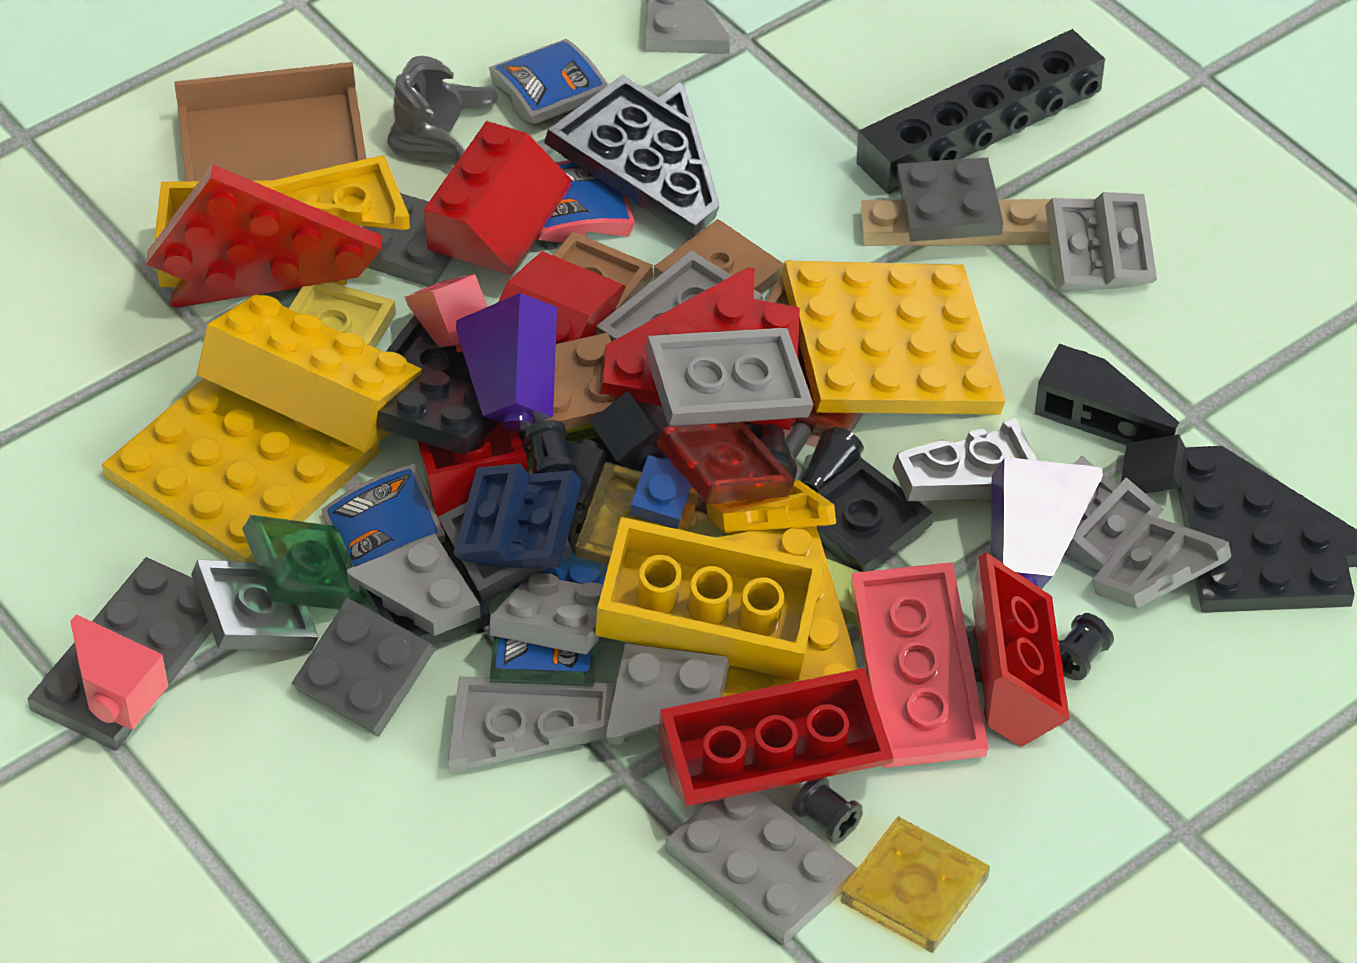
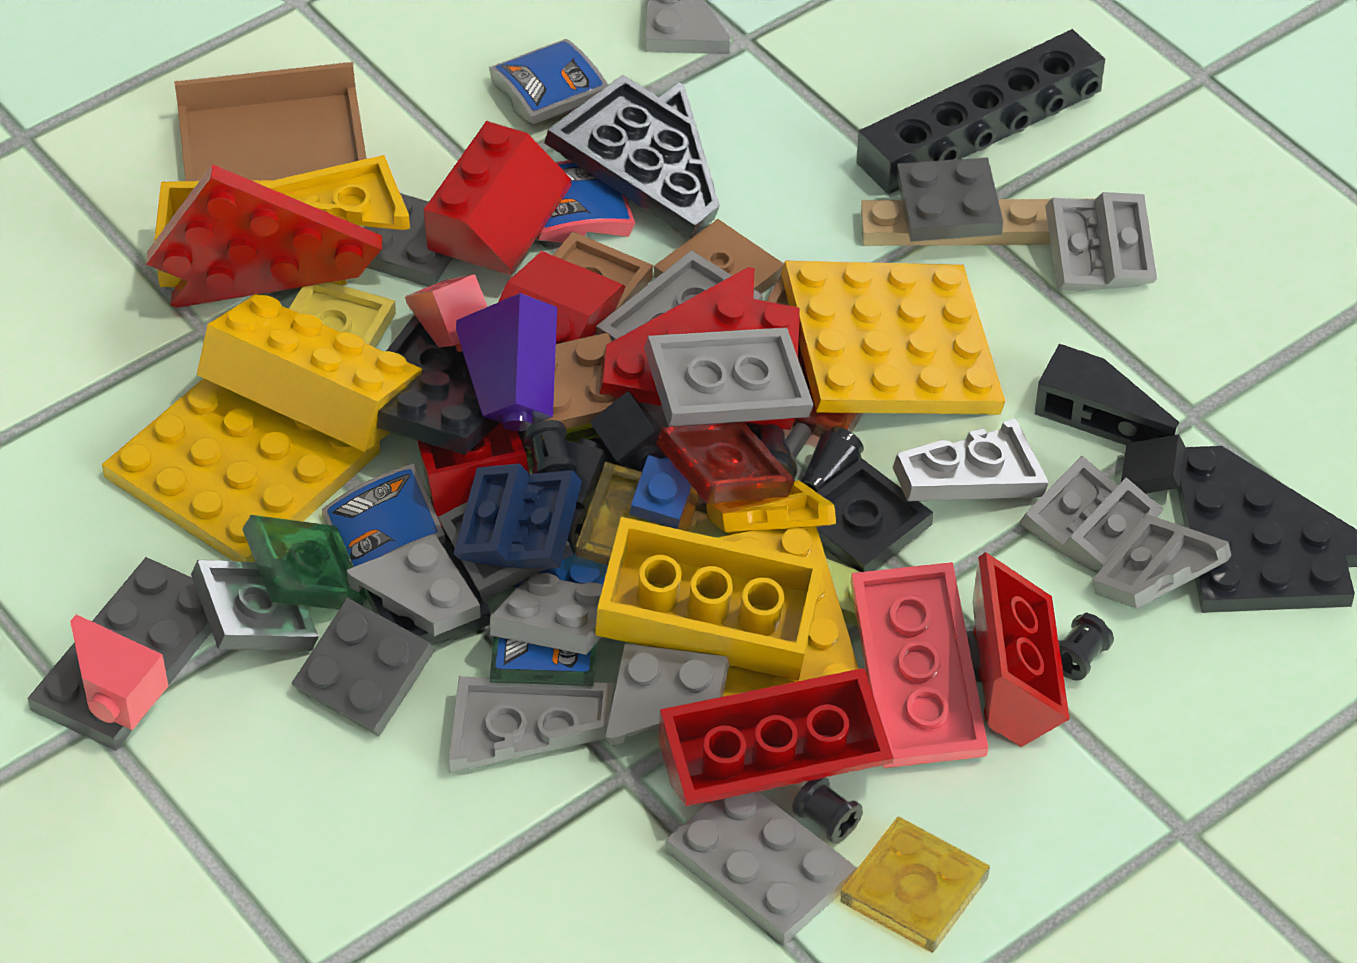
dark grey hair [387,55,498,165] -> none
slope [991,457,1102,589] -> none

